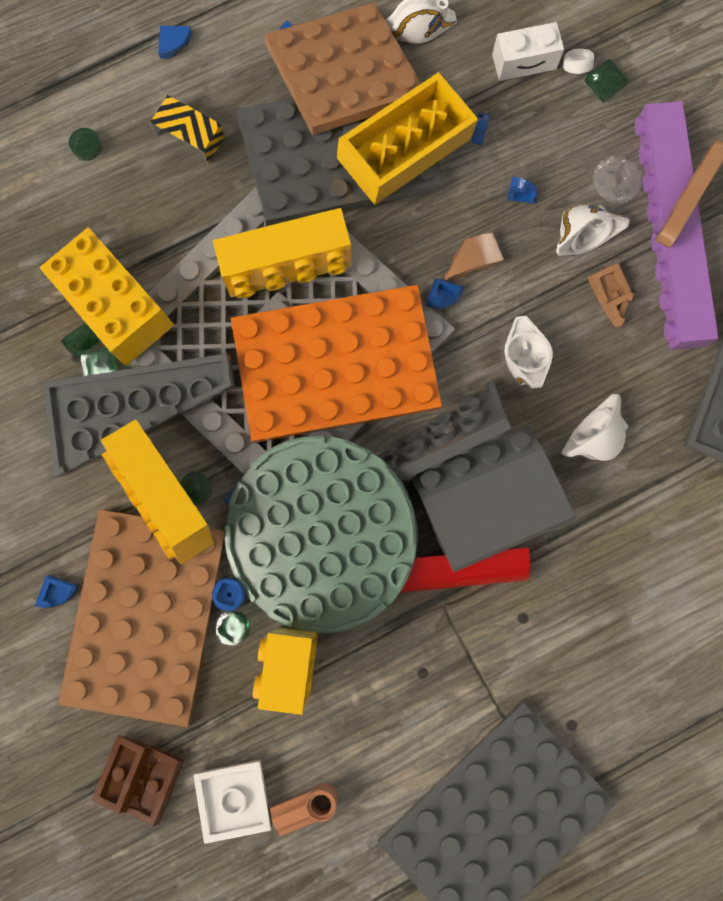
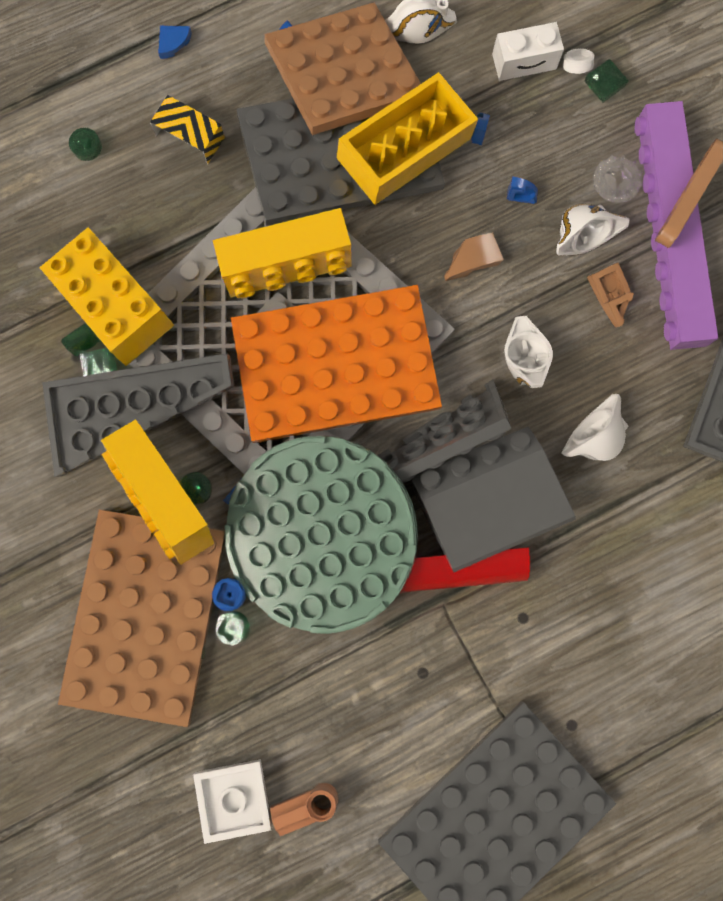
blue tile [35,575,80,608] -> none
reddish brown slope [92,735,184,826] -> none
yellow brick [253,627,318,715] -> none
blue tile [426,278,464,308] -> none

